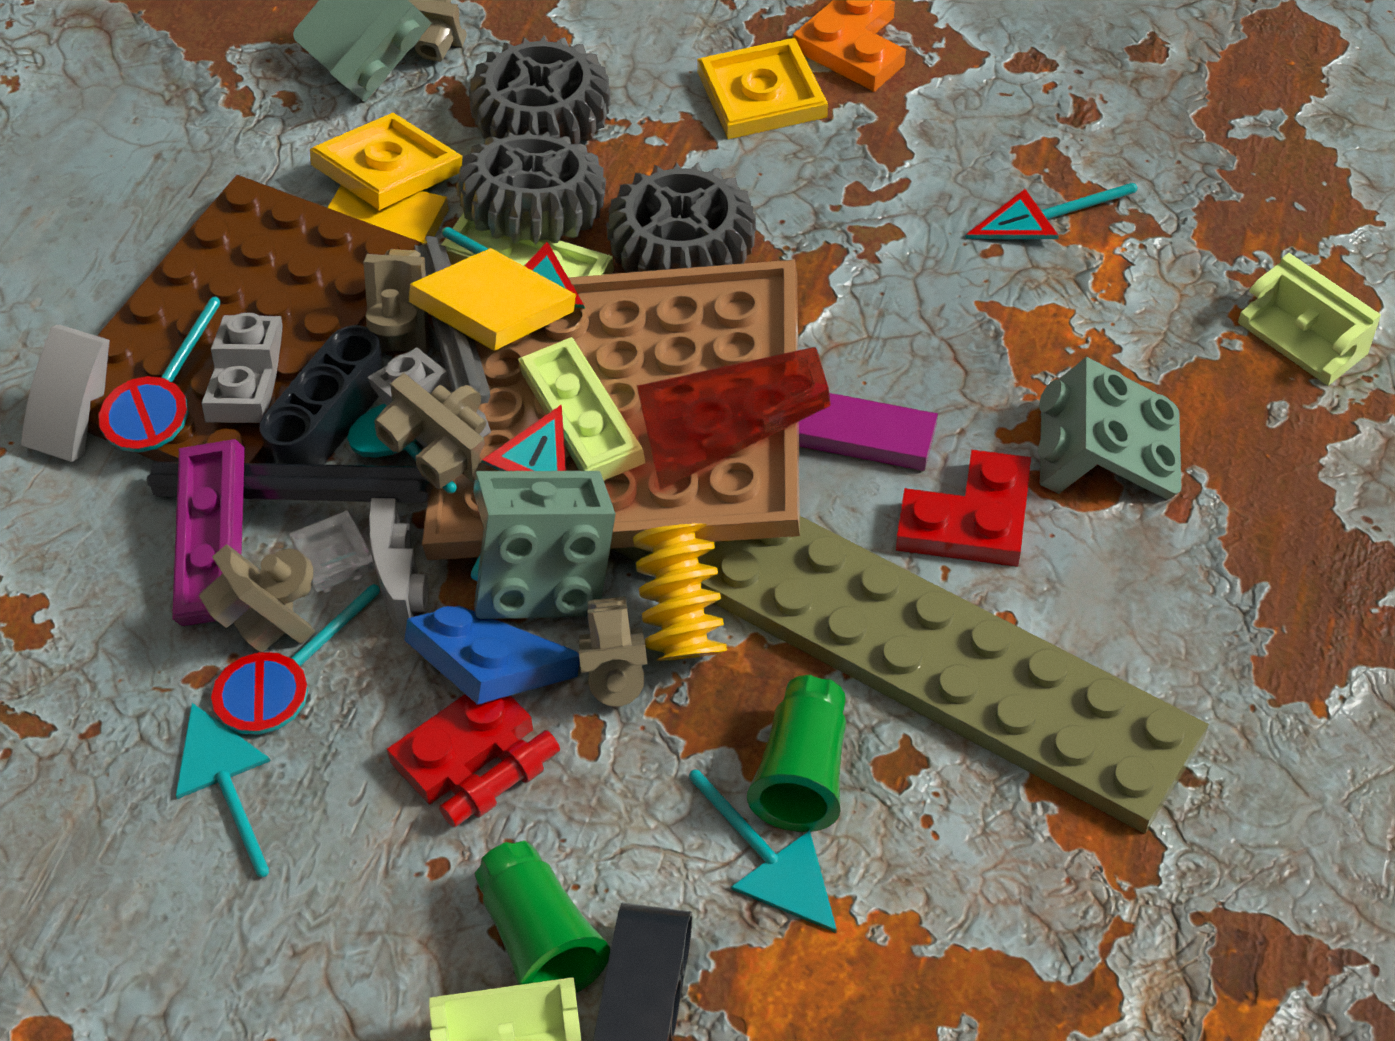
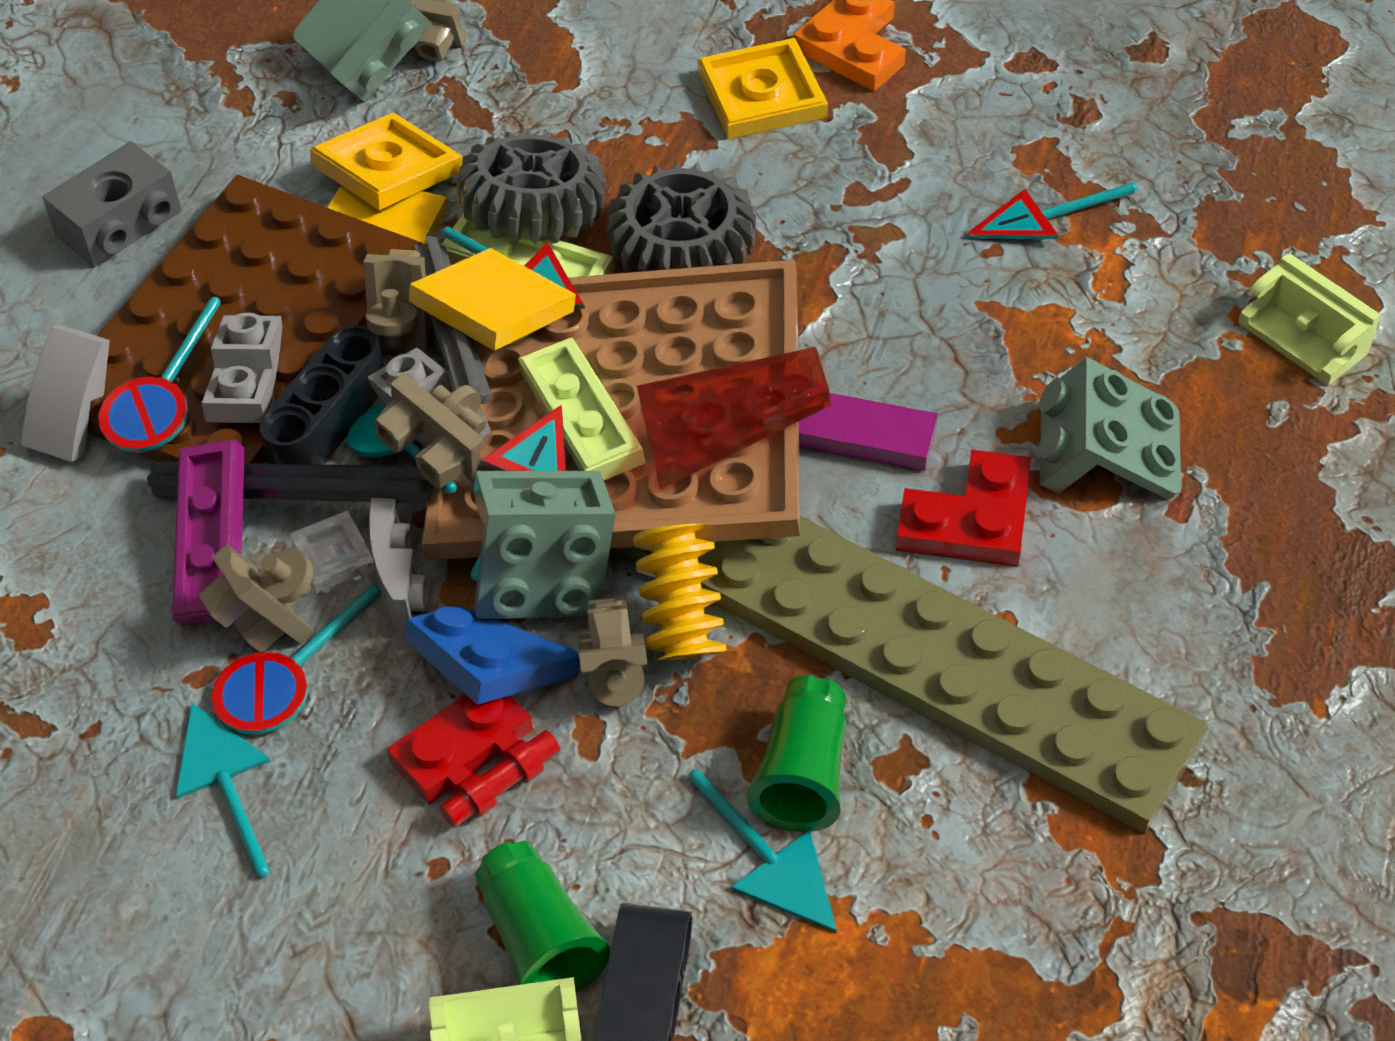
dark grey gear [469,35,611,145] -> none
none -> dark grey brick [42,141,182,268]

